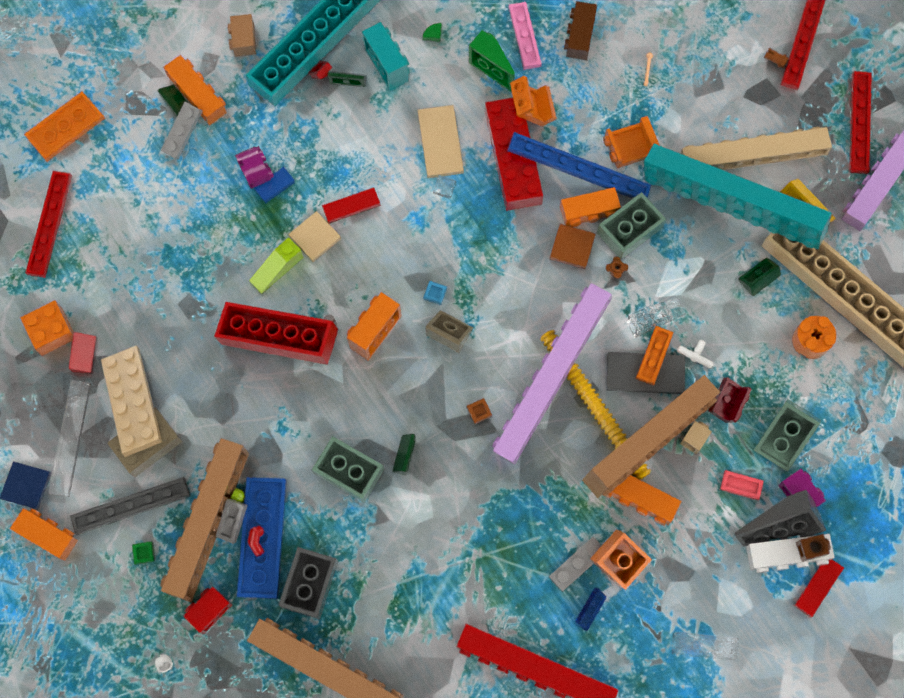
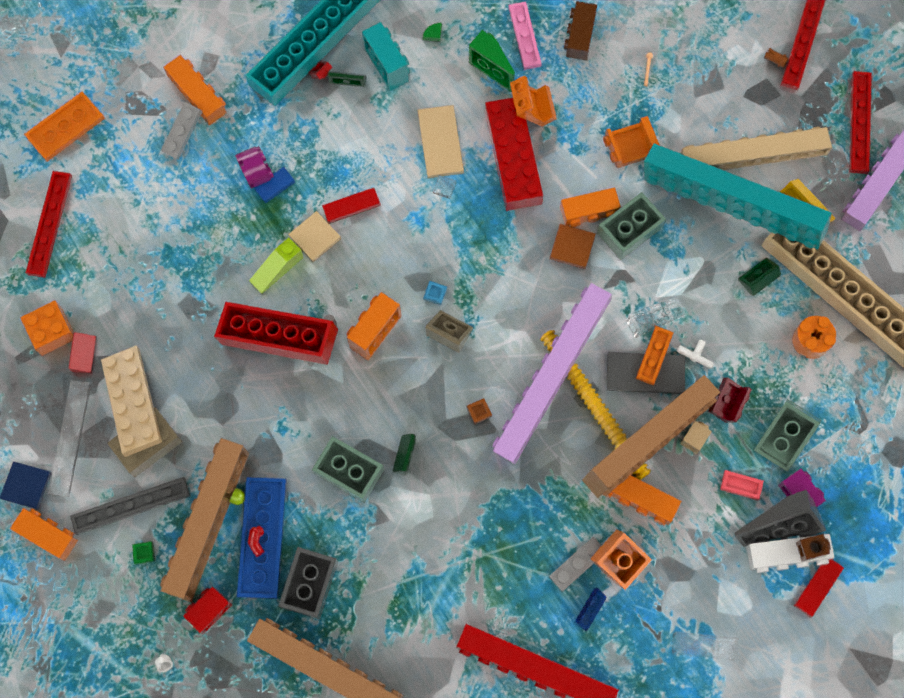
dark green slope [157,84,188,117] -> none
light grey plate [216,498,247,544] -> none
medium nougat brick [228,14,257,57] -> none
blue tile [507,132,651,199] -> none
dark orange plate [606,257,628,279] -> none

